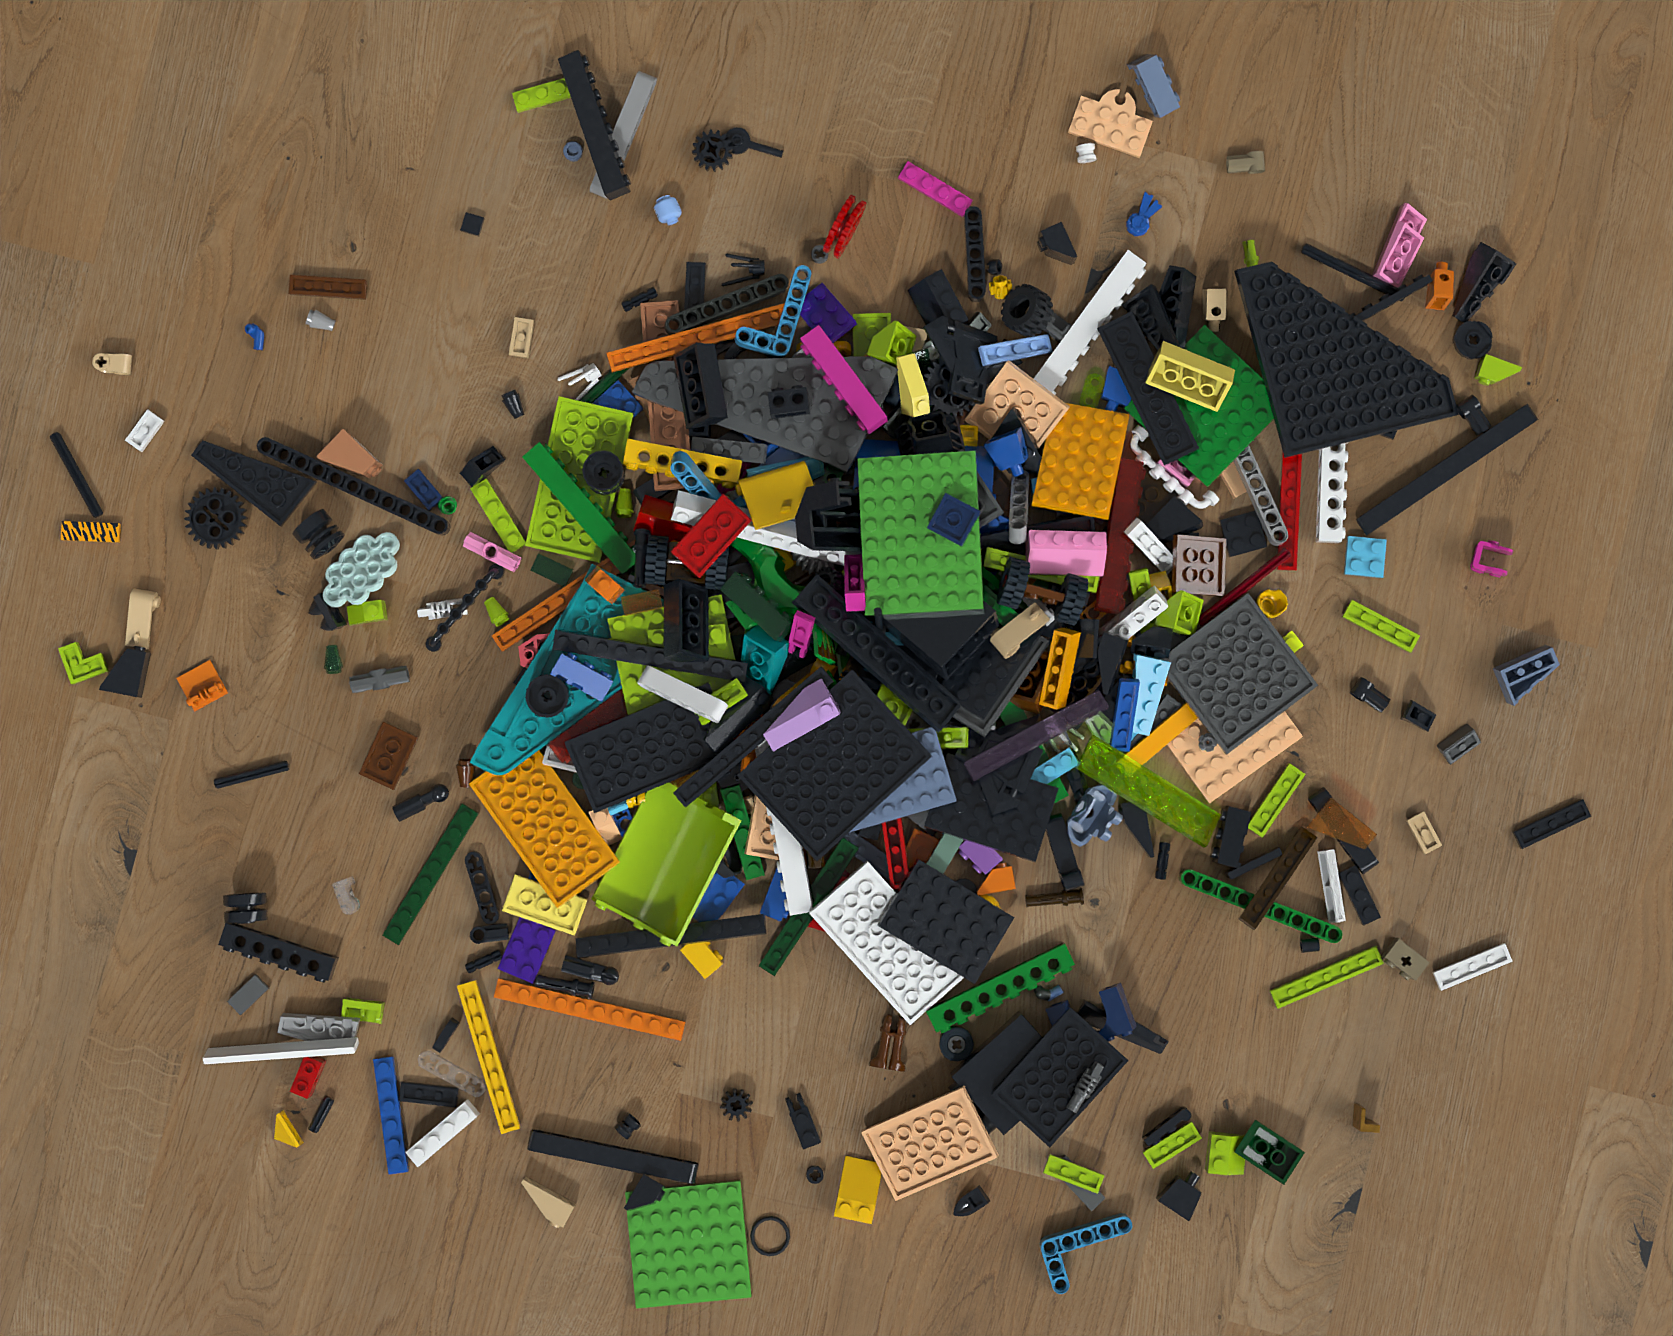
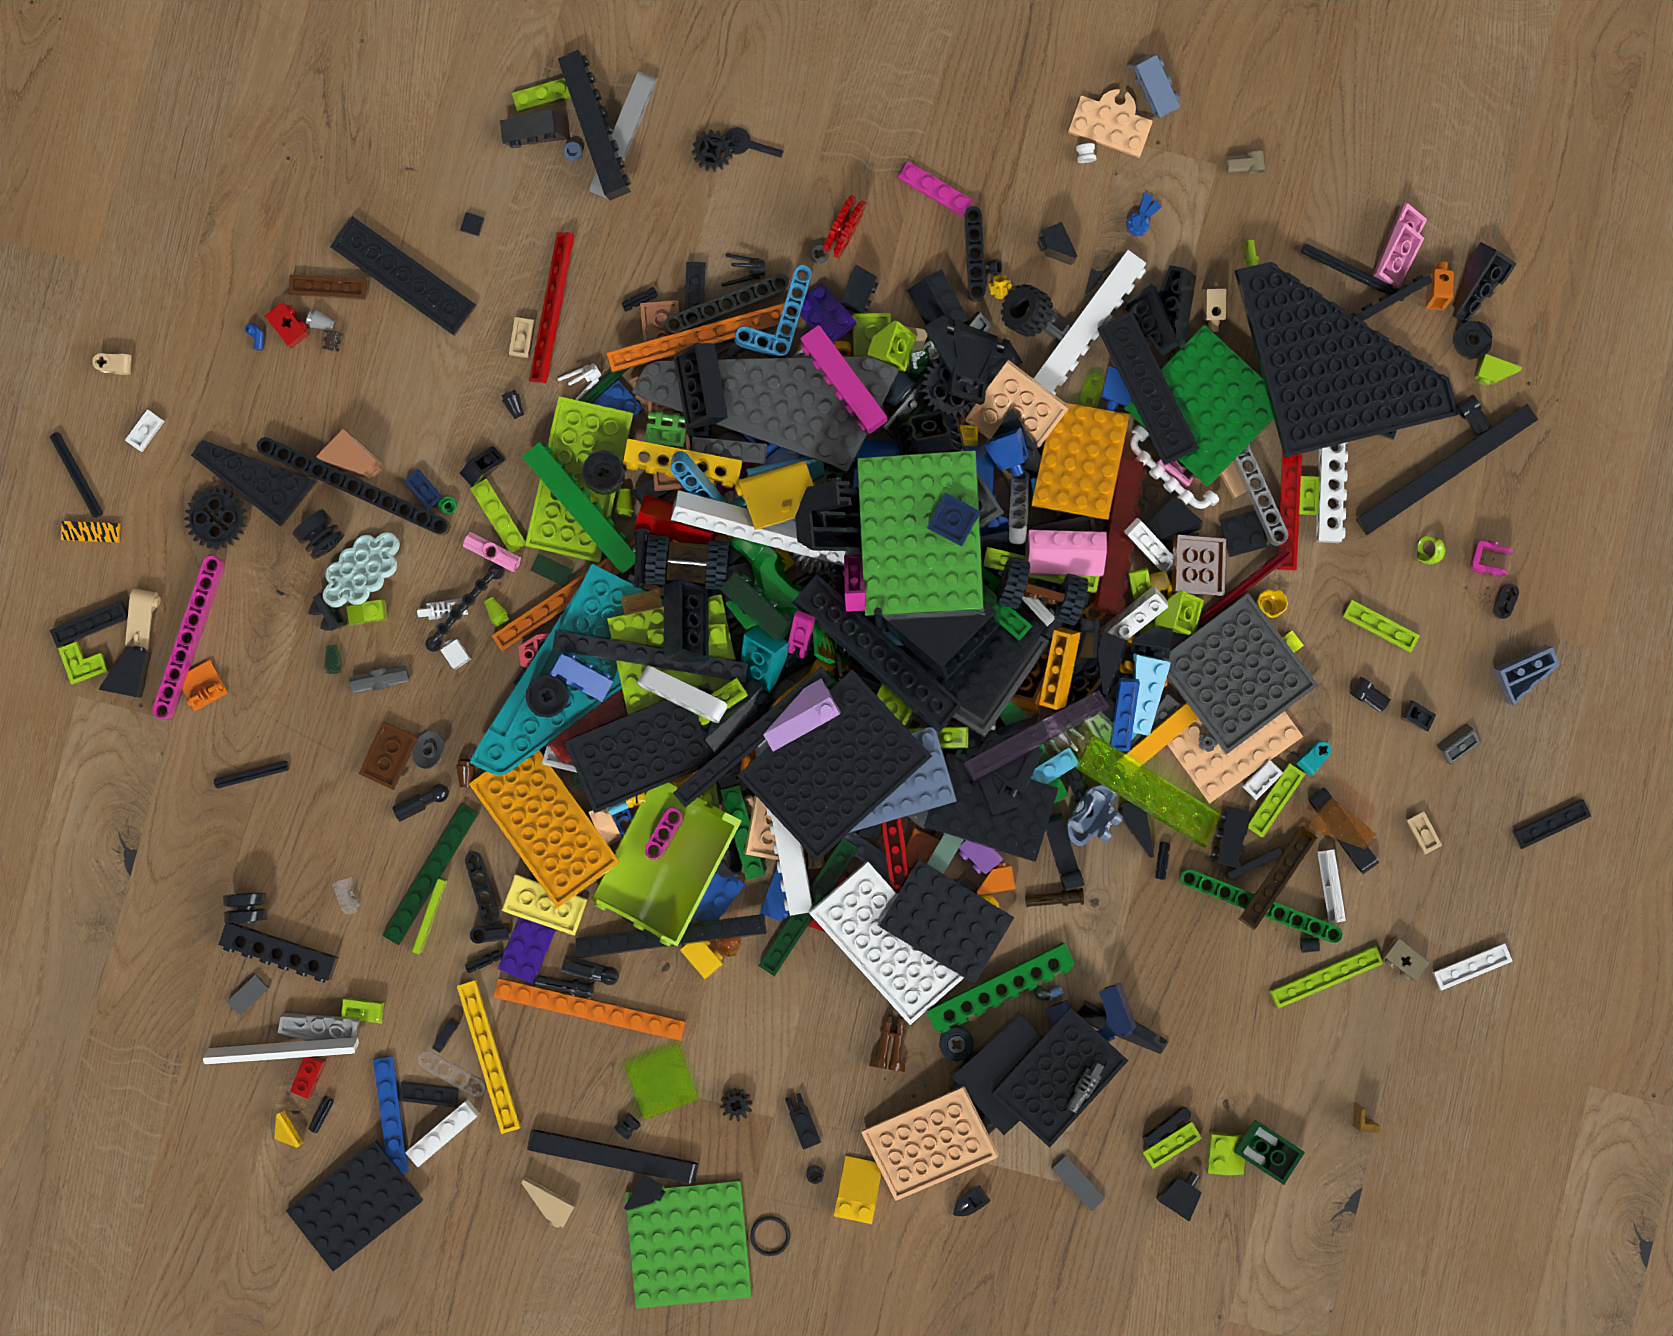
orange torso [585,566,625,604] -> none
light blue head [654,195,682,225] -> none
red tile [670,494,752,578] -> none
black brick [767,385,810,419] -> none
light yellow slope [896,353,930,417] -> none
light blue tile [978,334,1053,366] -> none
tan door [990,603,1050,659] -> none
dark azure beam [1039,1213,1132,1294] -> none
lime plate [1043,1154,1104,1194] -> none
light yellow brick [1146,341,1235,412] -> none
black plate [1338,865,1381,926] -> none
medium azure plate [1344,536,1387,578] -> none
none -> black plate [50,601,128,648]
none -> dark pink beam [152,556,225,720]
none -> red brick [265,302,309,349]
none -> black plate [286,1139,423,1272]
none -> clear smoke bush [322,330,344,352]
none -> black plate [330,216,477,336]
none -> lime tile [412,878,448,954]
none -> dark grey dish [413,731,445,769]
none -> white brick [441,639,472,670]
none -> black wedge [500,109,570,148]
none -> red plate [529,232,574,384]
none -> clear neon green plate [625,1045,699,1120]
none -> bright green plate [645,411,686,449]
none -> dark pink beam [645,808,684,859]
none -> clear orange cone [716,938,741,957]
none -> black slope [841,265,879,314]
none -> white plate [1242,759,1283,800]
none -> teal piece [1295,741,1332,777]
none -> lime plate [1299,476,1320,516]
none -> lime piece [1417,536,1446,565]
none -> black beam [1493,584,1519,619]

